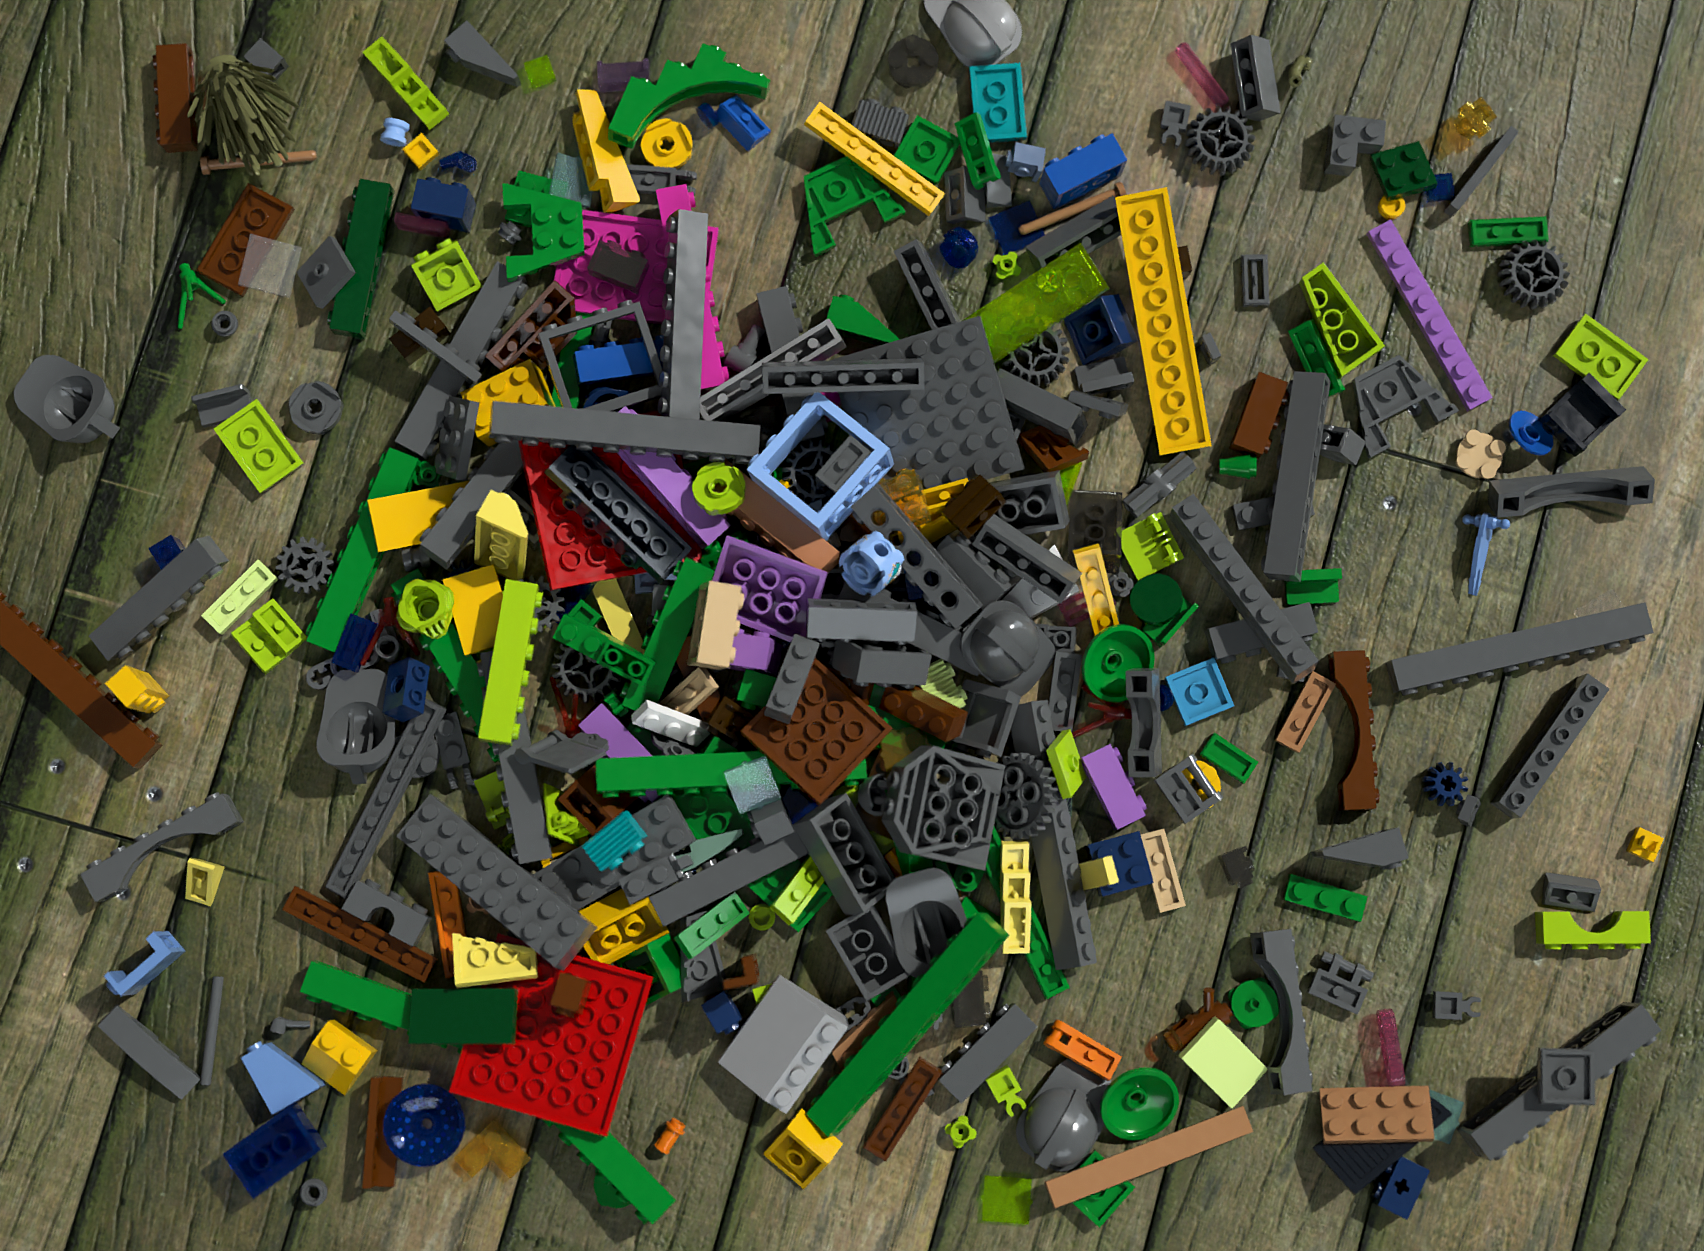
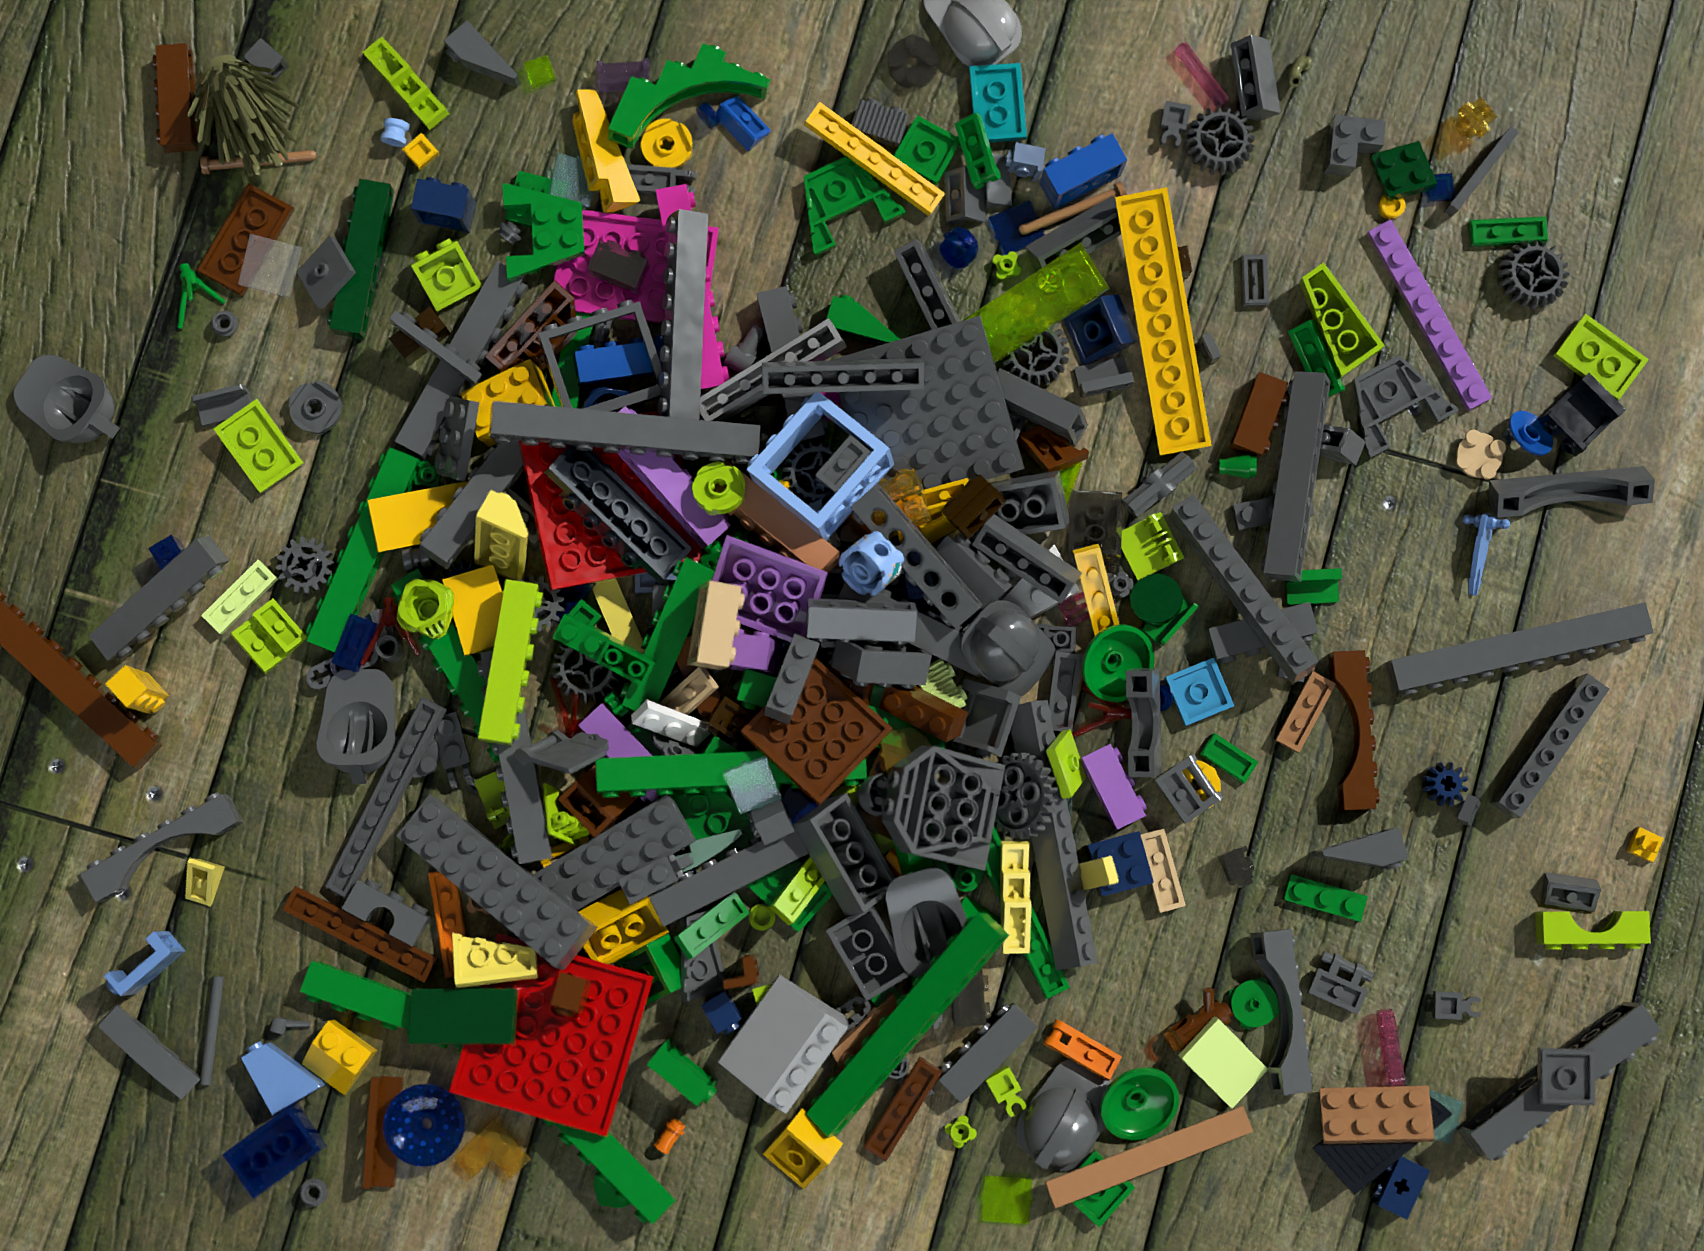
dark blue brick [382,657,430,722] -> none
clear pink tile [394,213,451,239] -> none
clear blue arm [439,151,478,173] -> none
teal brick [582,811,648,872] -> none
dark grey plate [1068,390,1128,419] -> none
none -> green window [647,1038,717,1106]

